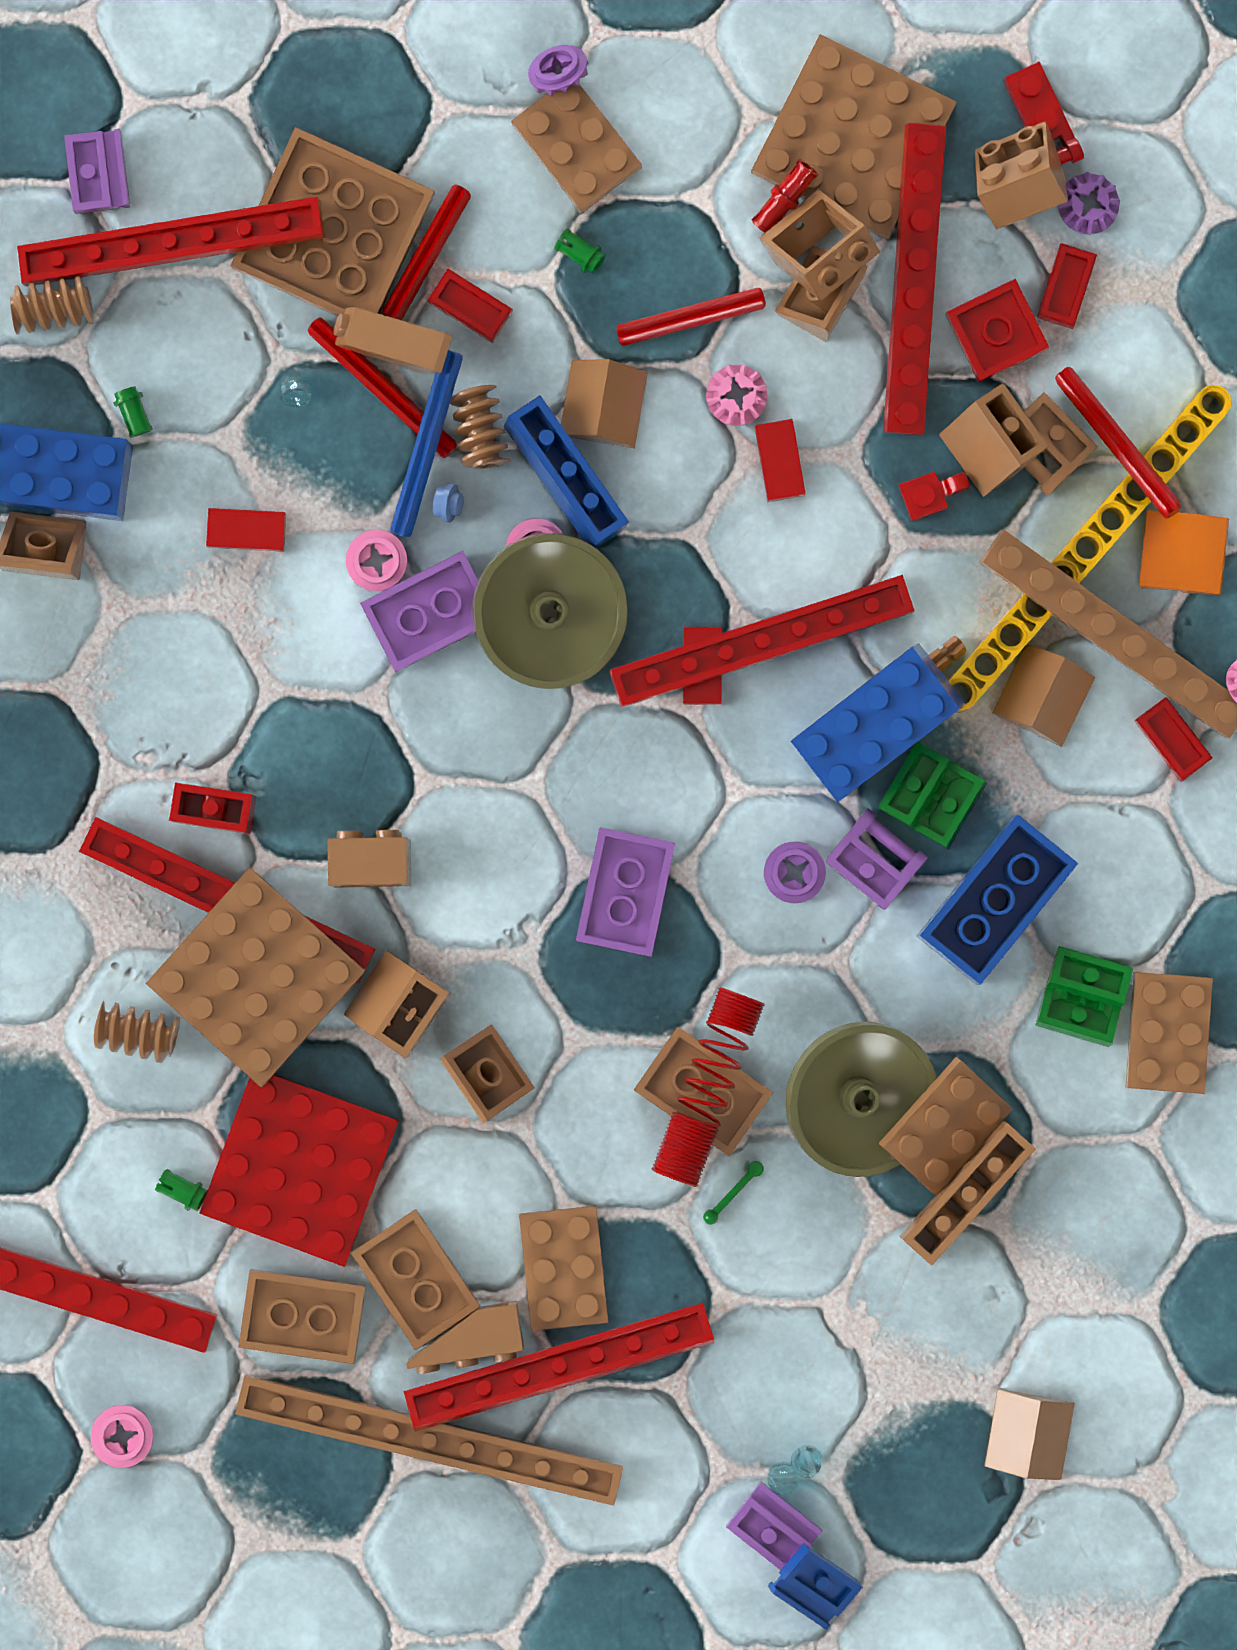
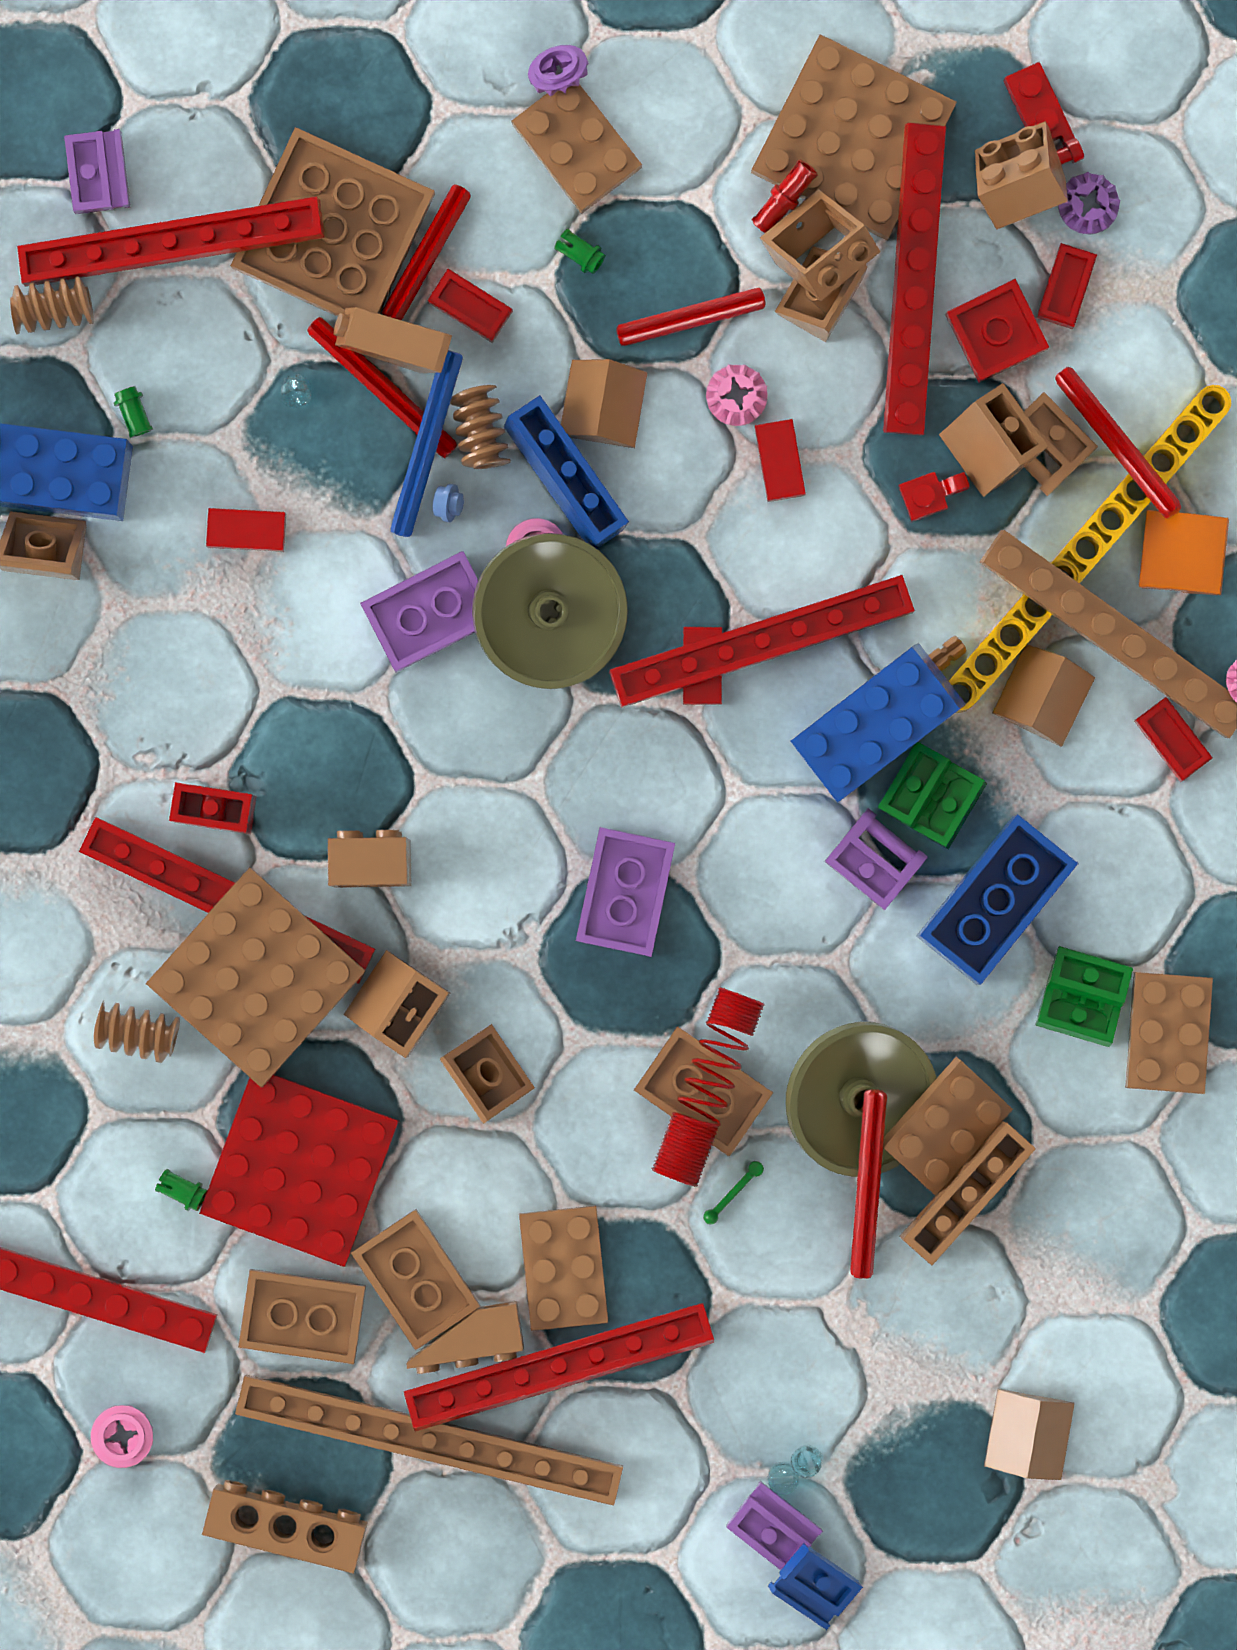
bright pink gear [346,530,407,591] -> none
medium lavender gear [764,842,826,903] -> none
none -> medium nougat brick [202,1480,368,1574]
none -> red axle [850,1089,887,1279]

